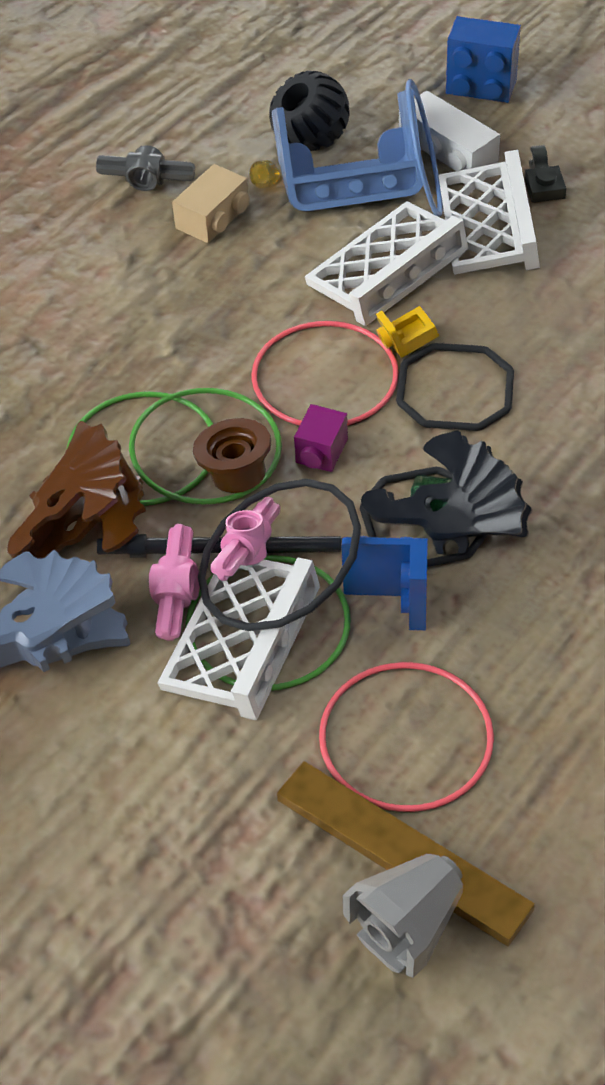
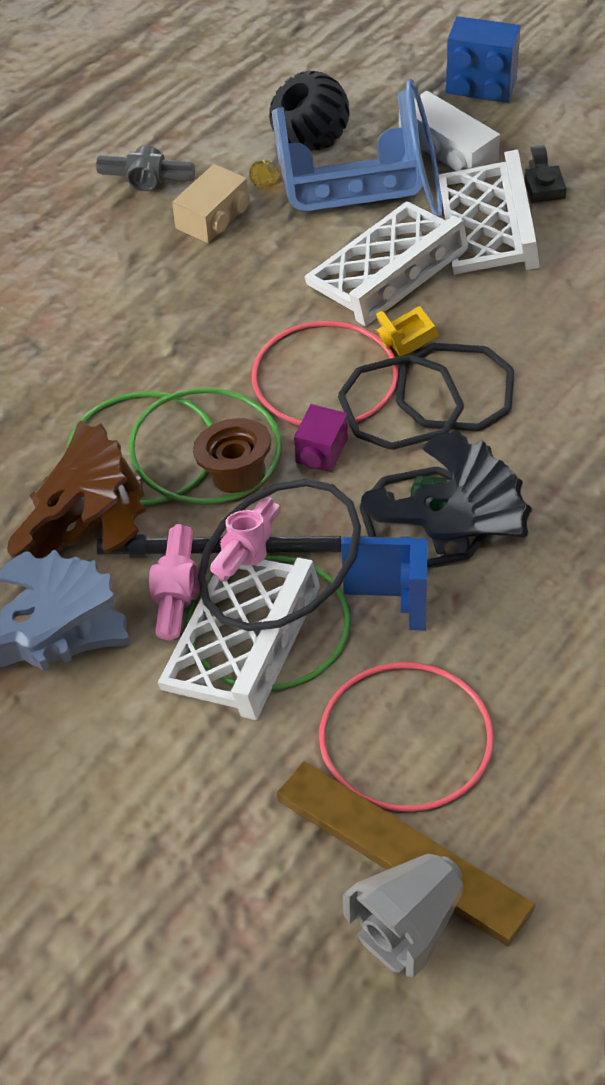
none -> black piece [338,354,464,450]

